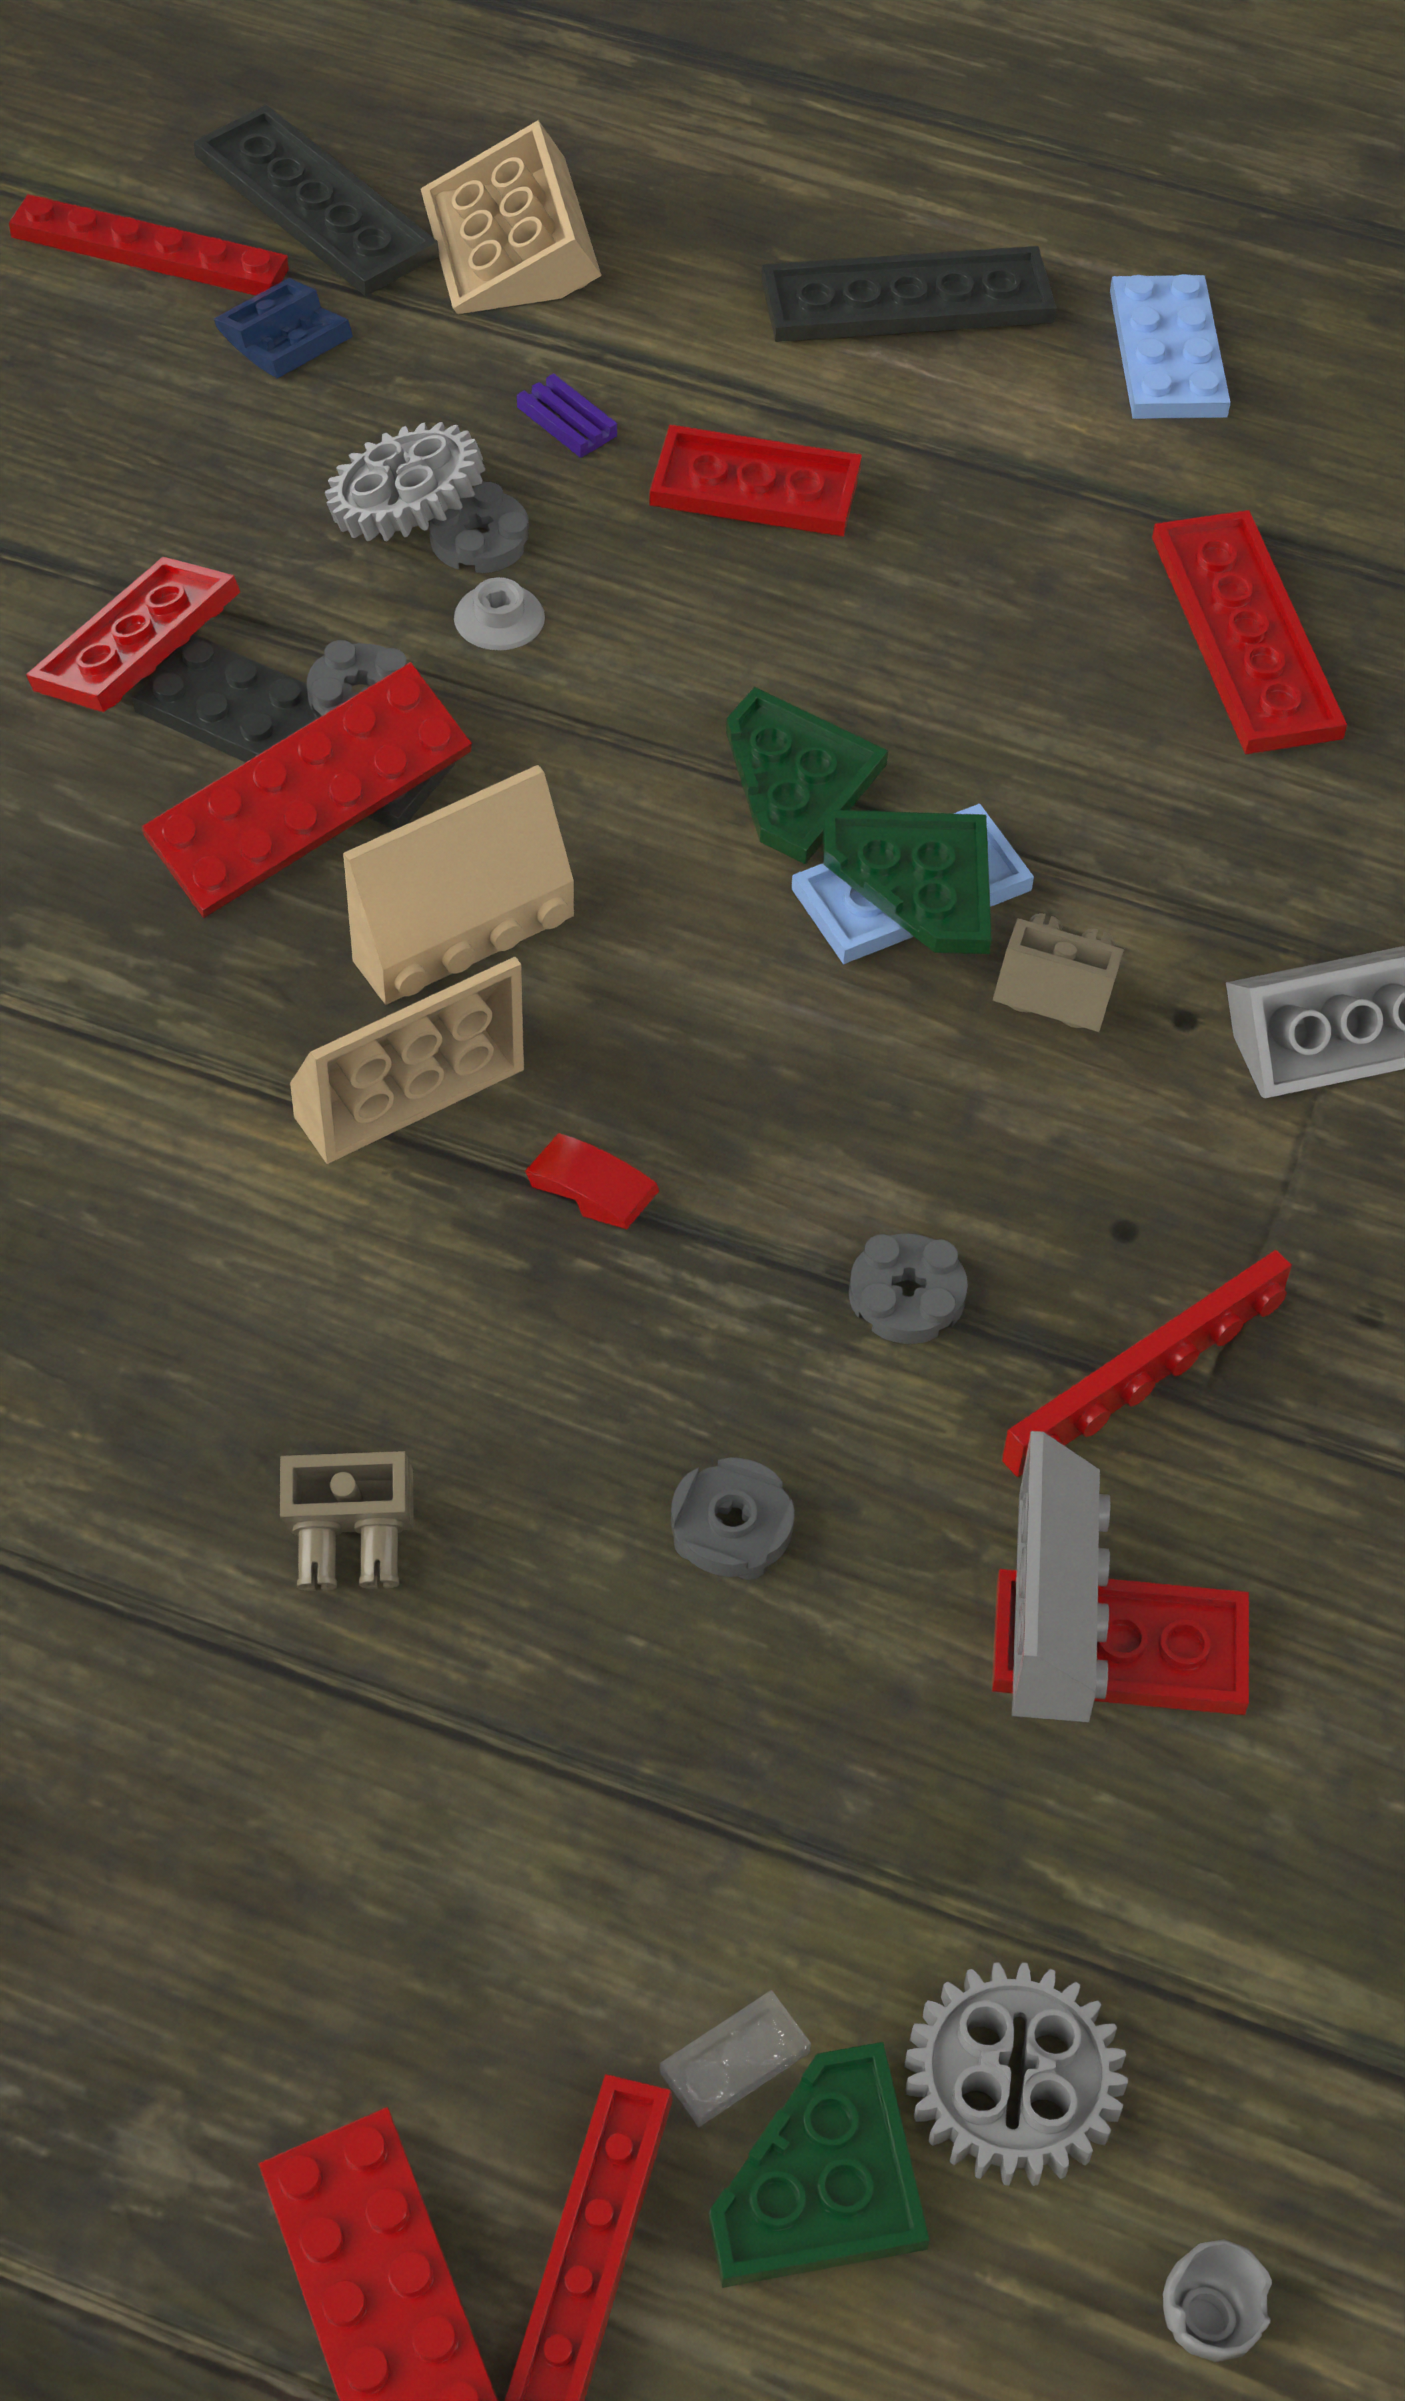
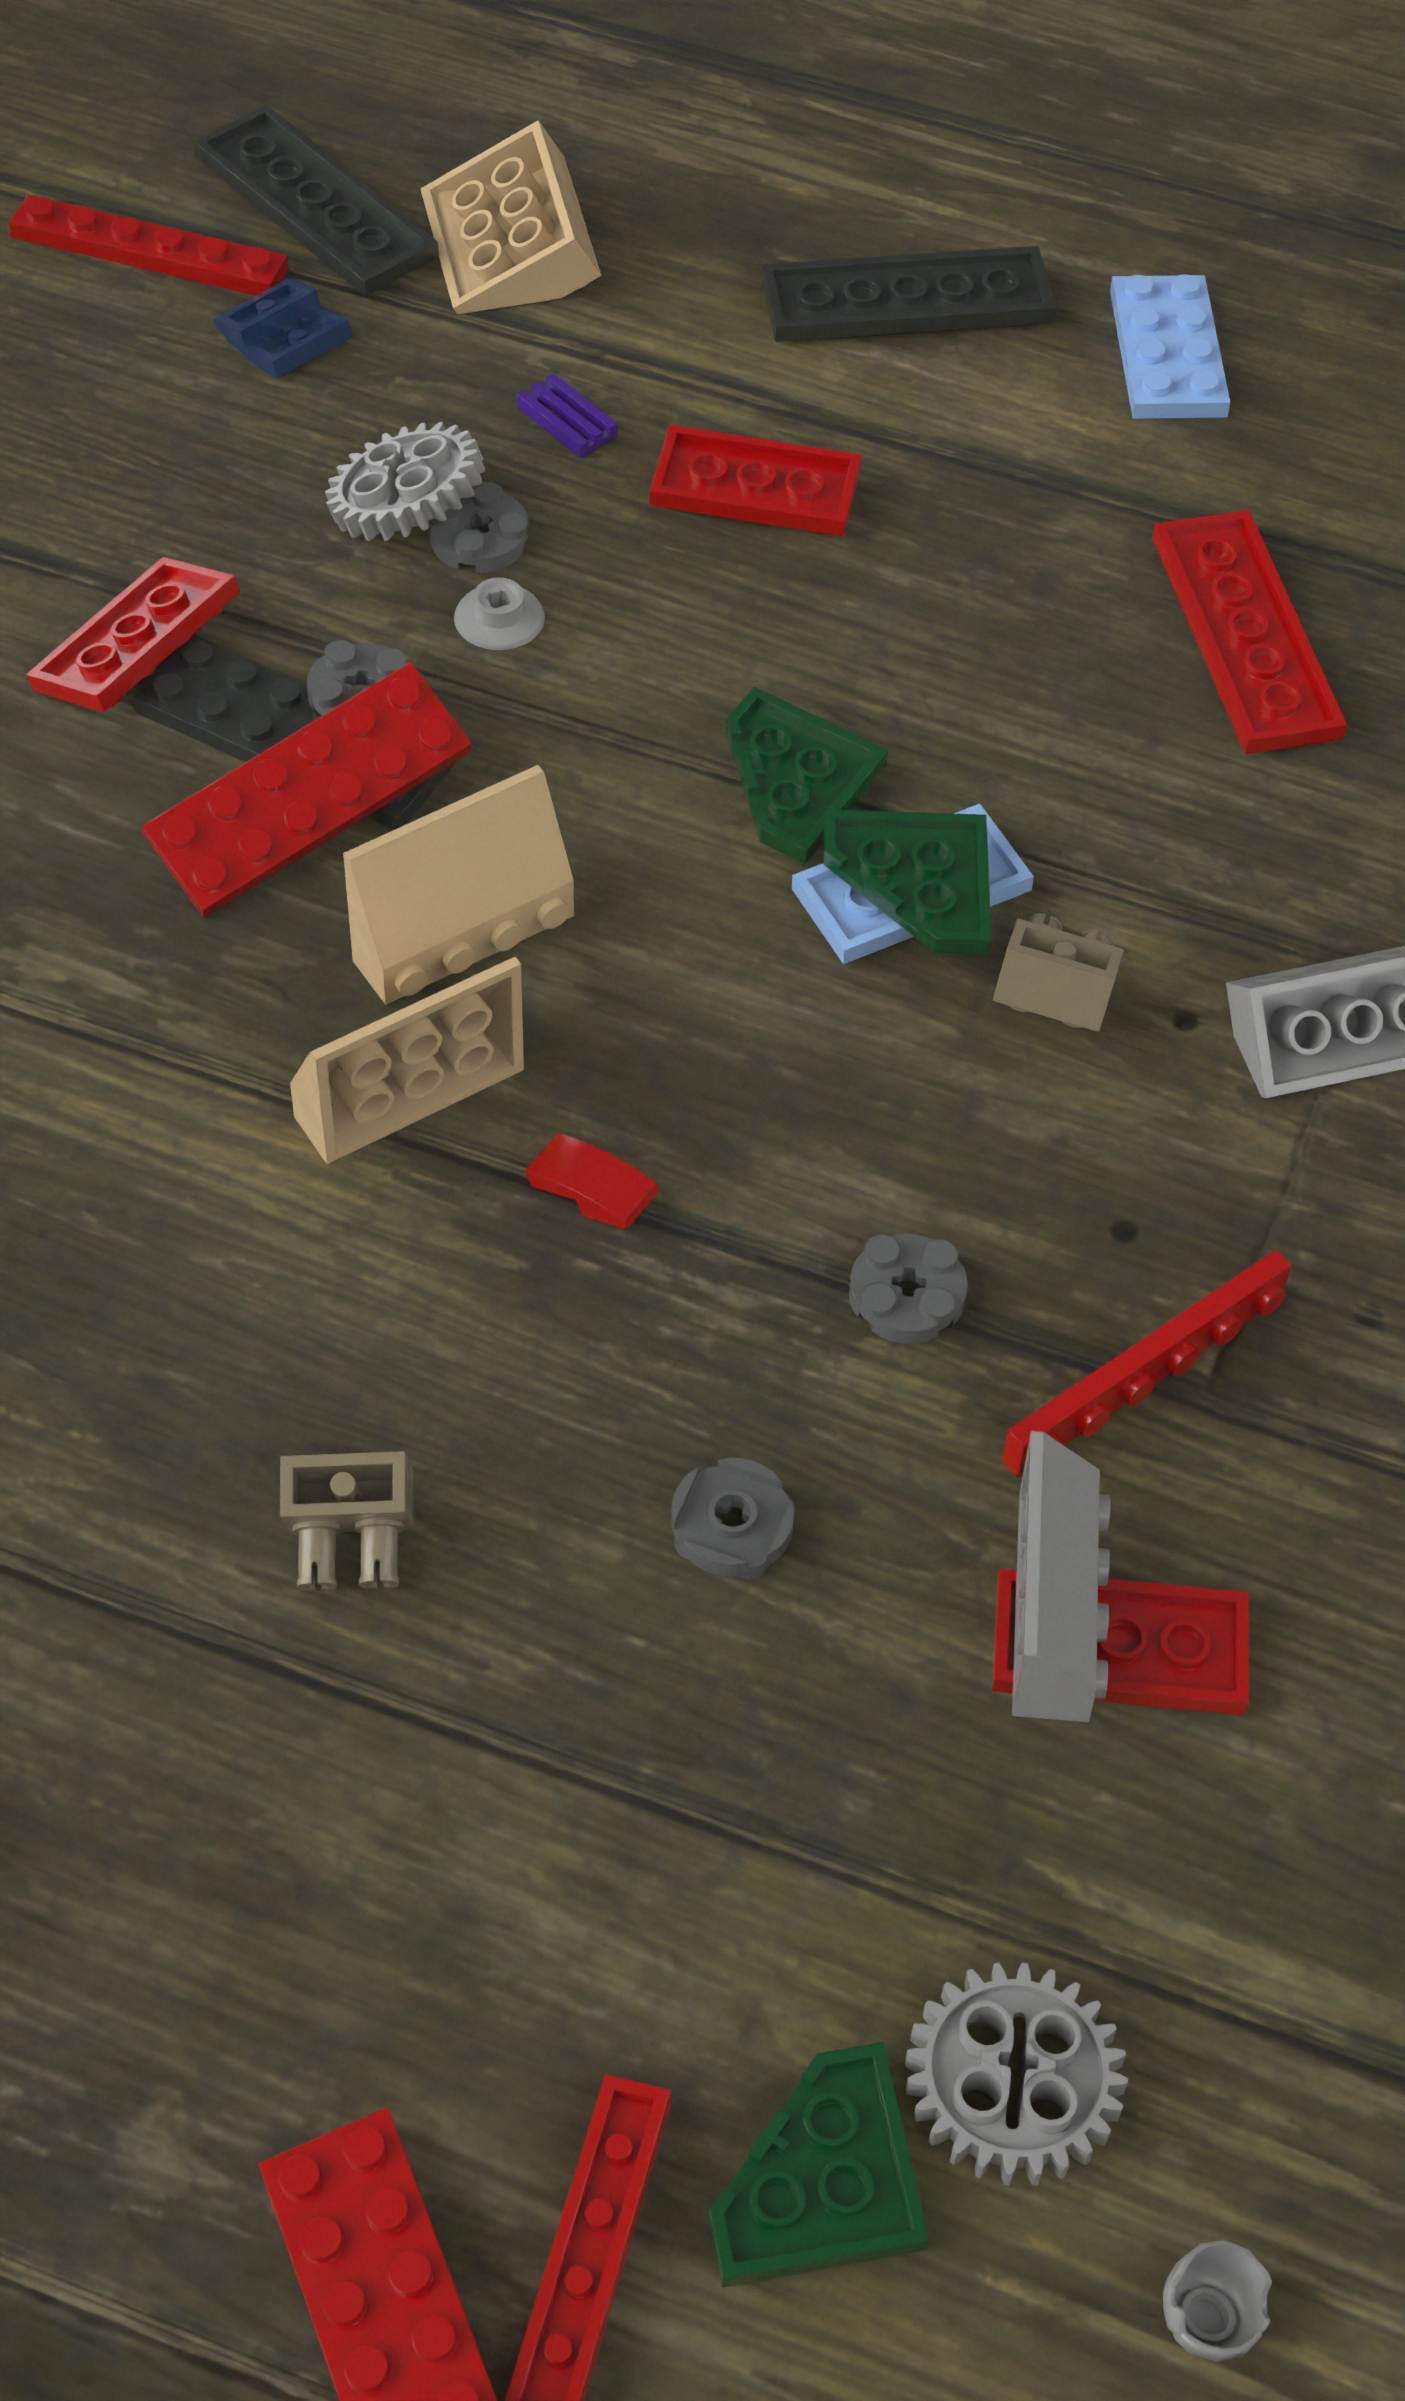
clear plate [660,1990,811,2127] -> none

